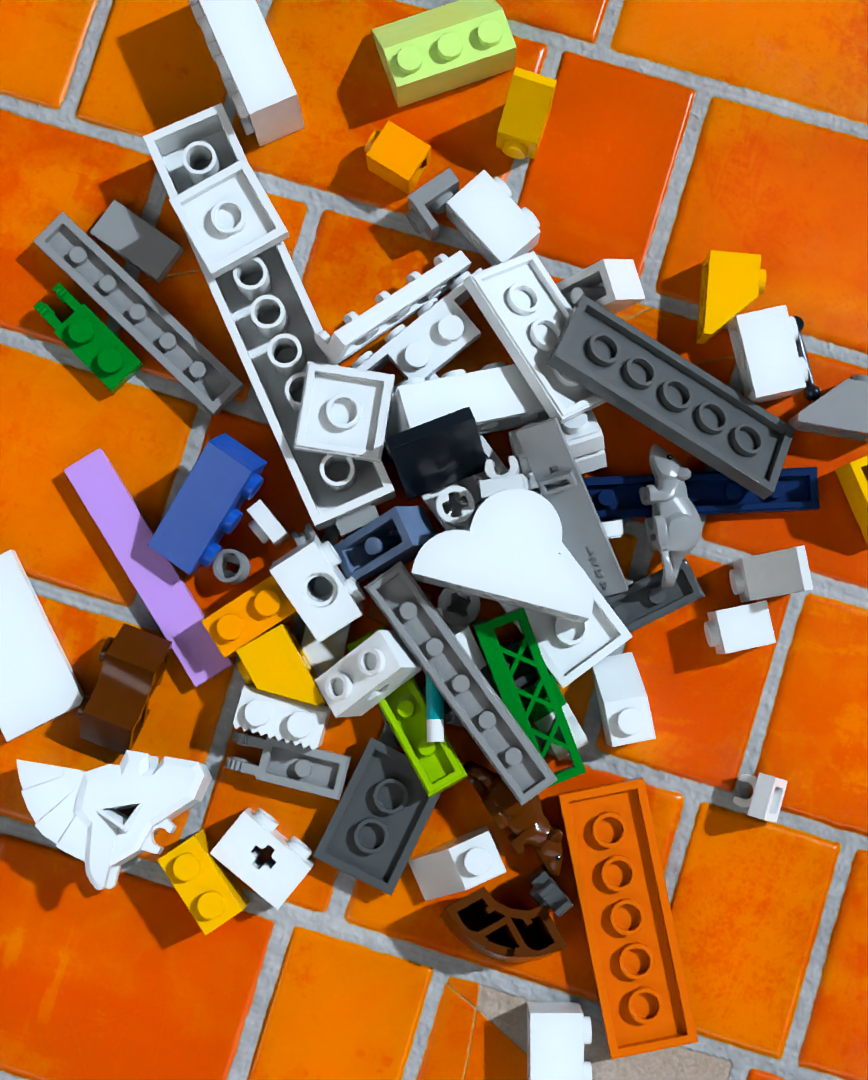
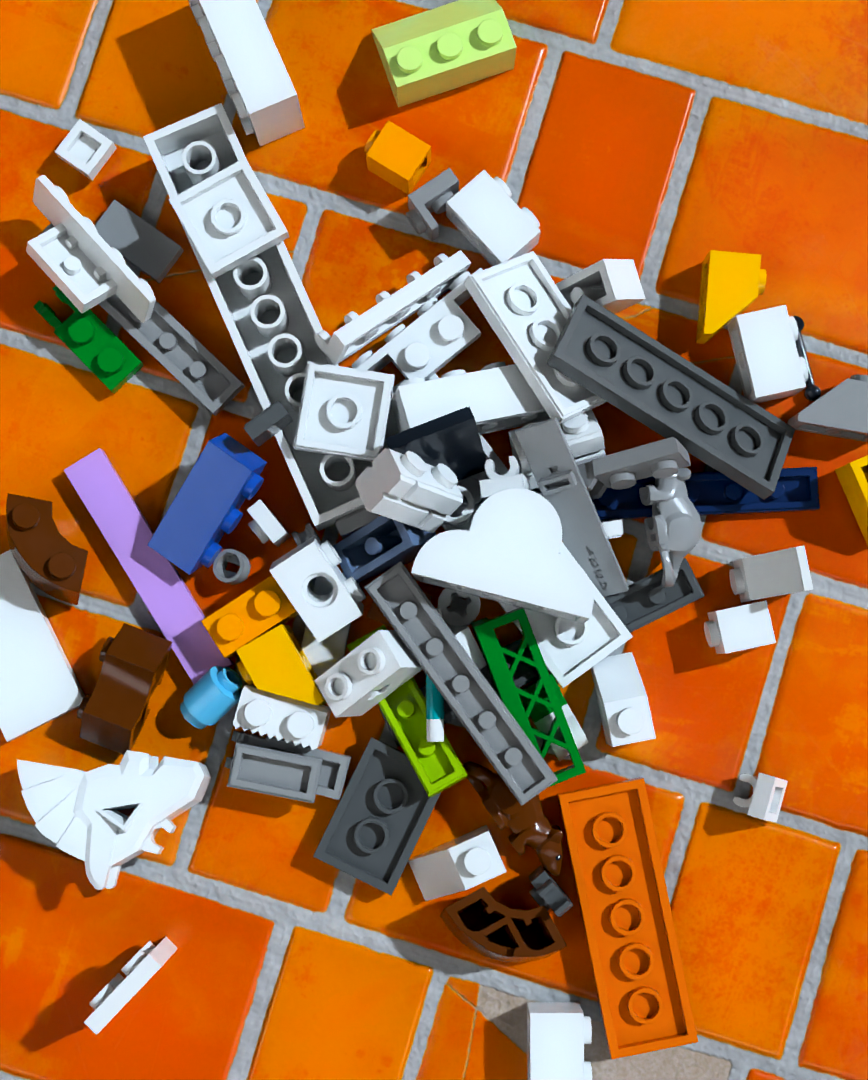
yellow brick [157,829,250,936] -> none
white brick [210,807,315,910] -> none
yellow slope [496,67,557,160] -> none
none -> reddish brown brick [6,493,88,605]
none -> white bracket [26,175,156,323]
none -> white plate [55,119,117,181]
none -> white plate [84,937,178,1035]
none -> medium azure brick [180,666,243,729]
none -> light grey tile [227,742,323,803]
none -> dark grey tile [244,401,293,447]
none -> white brick [355,448,463,533]
none -> light grey hinge [577,437,691,500]

